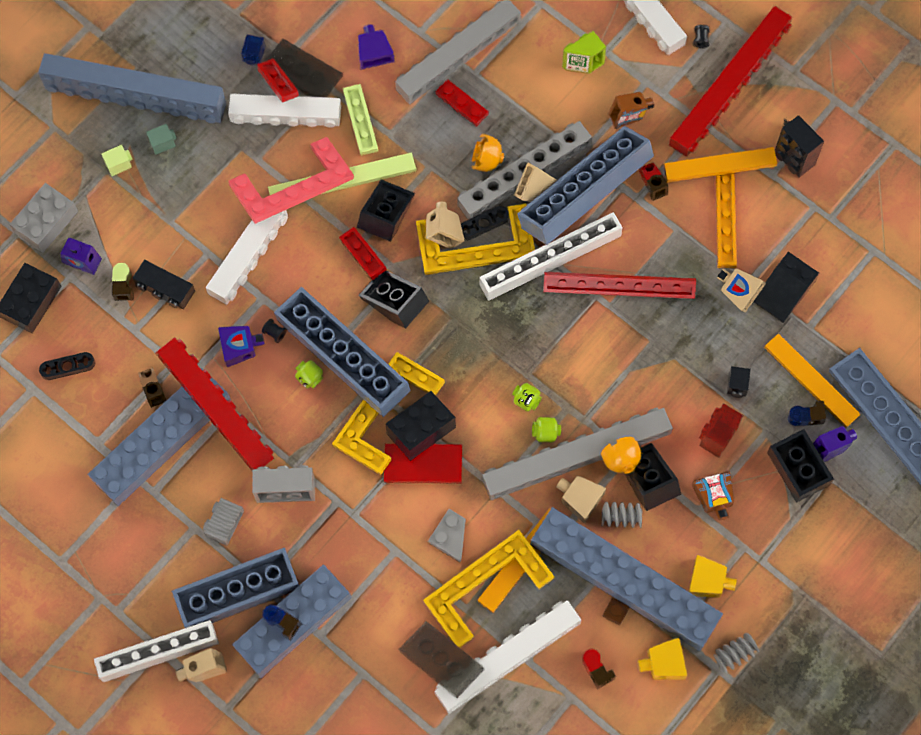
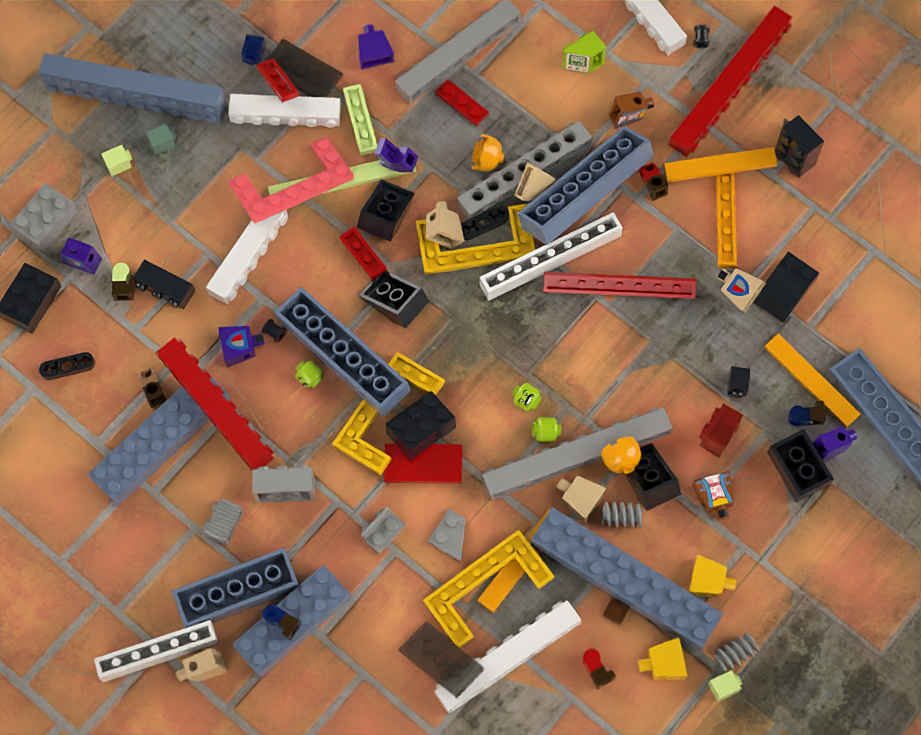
none -> light grey bracket [361,506,406,554]
none -> dark purple brick [375,138,418,173]
none -> yellowish green brick [708,670,742,702]

